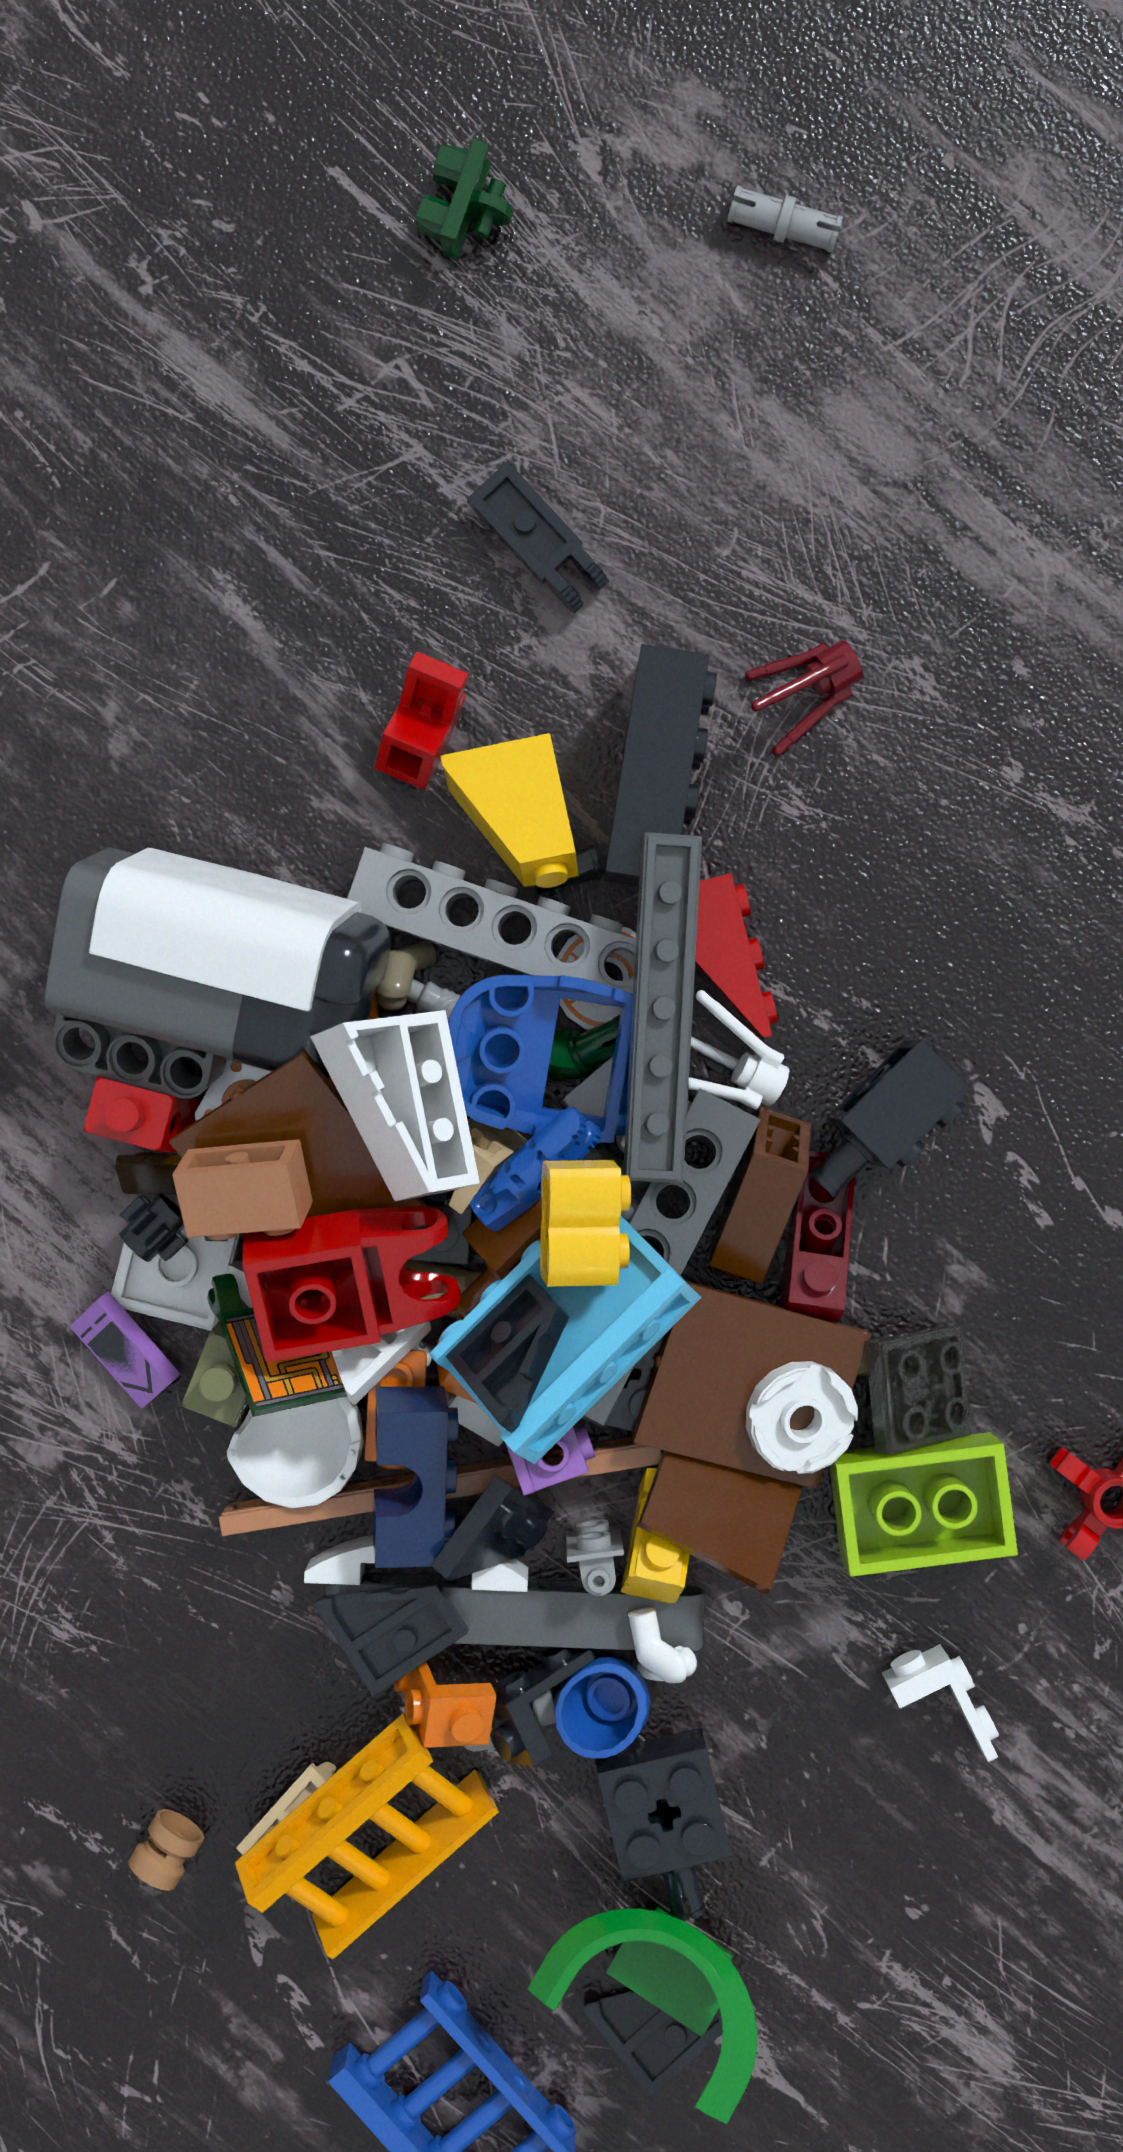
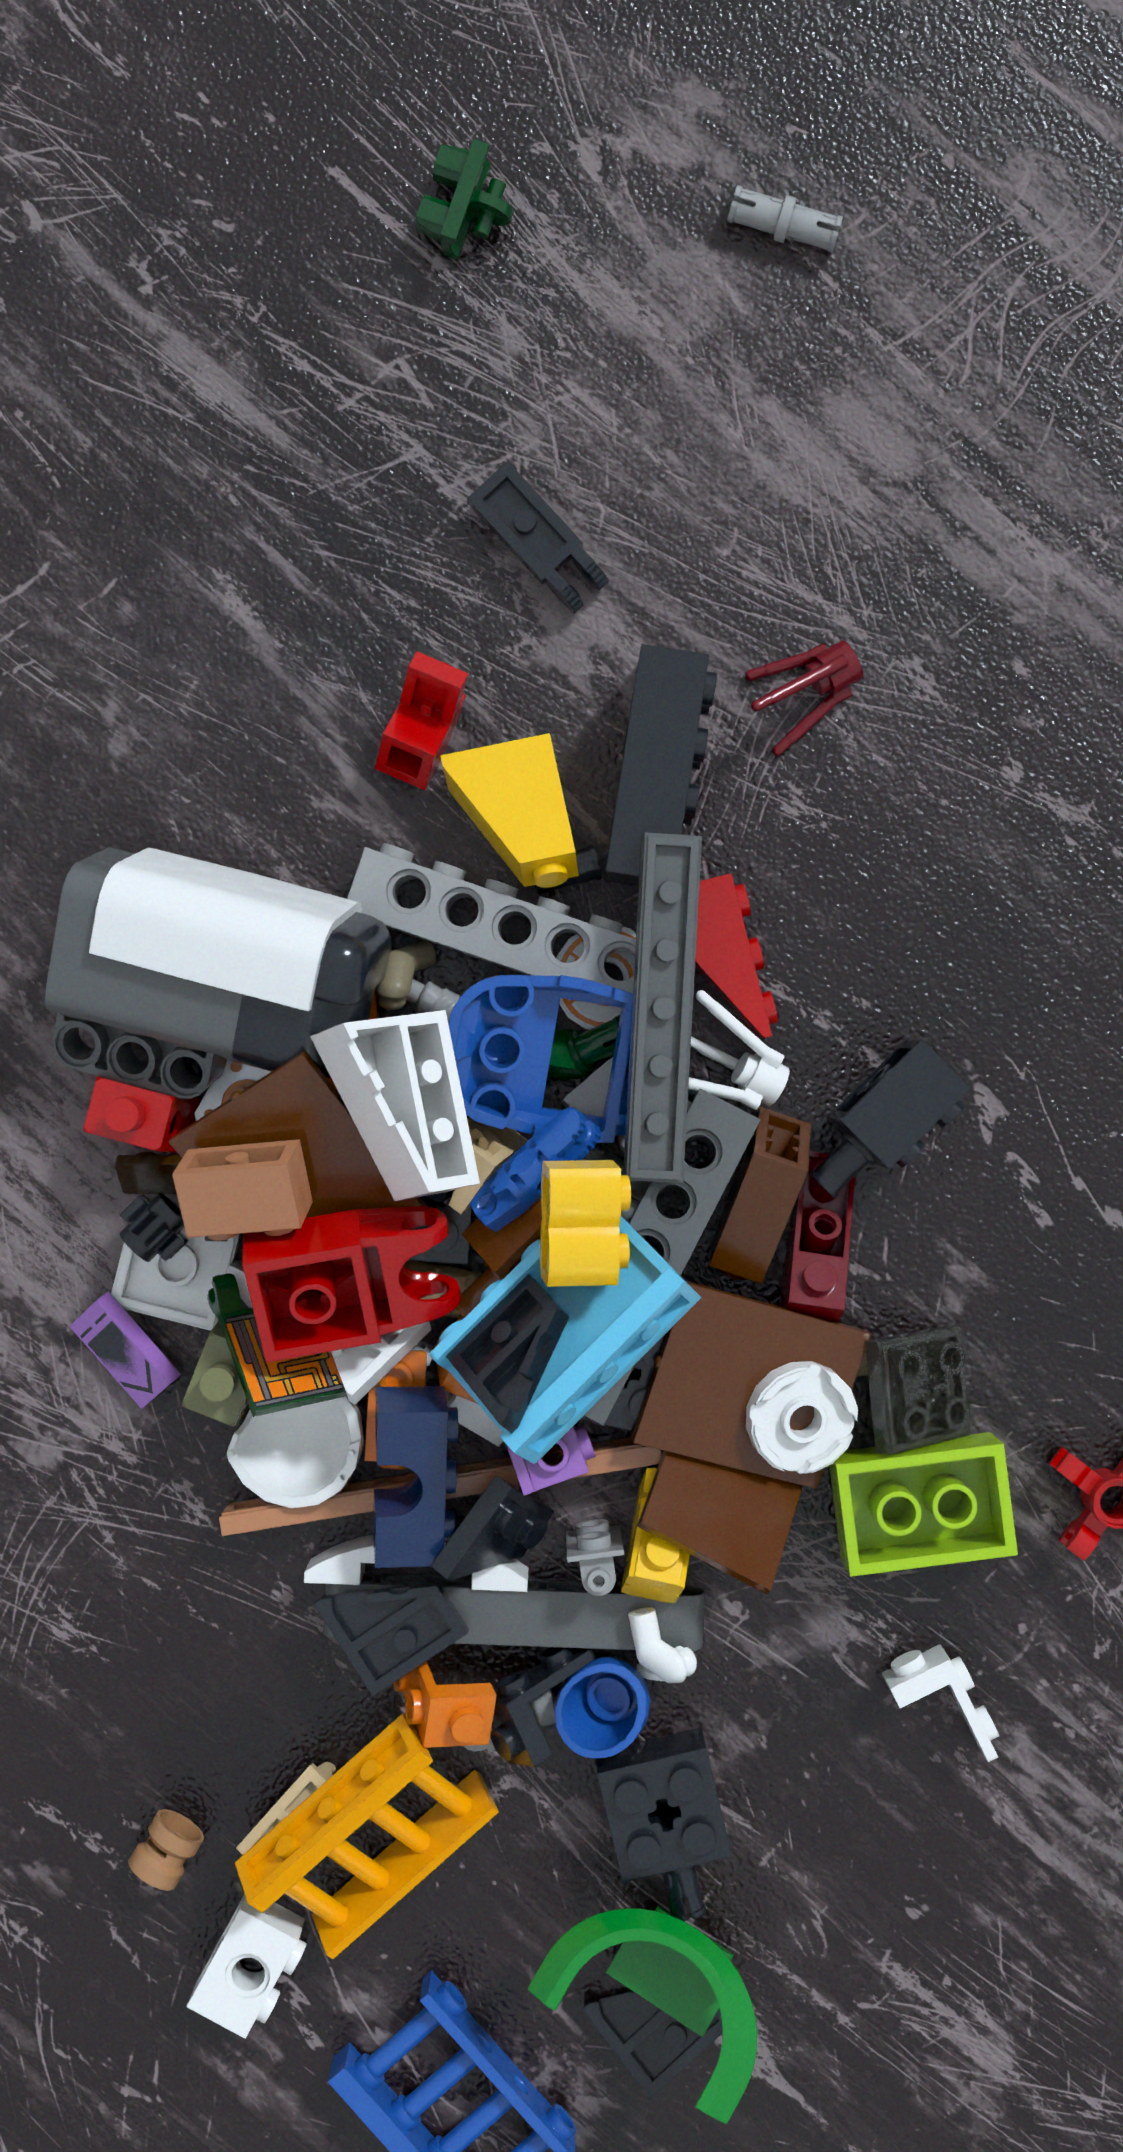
none -> white brick [187,1894,307,2039]

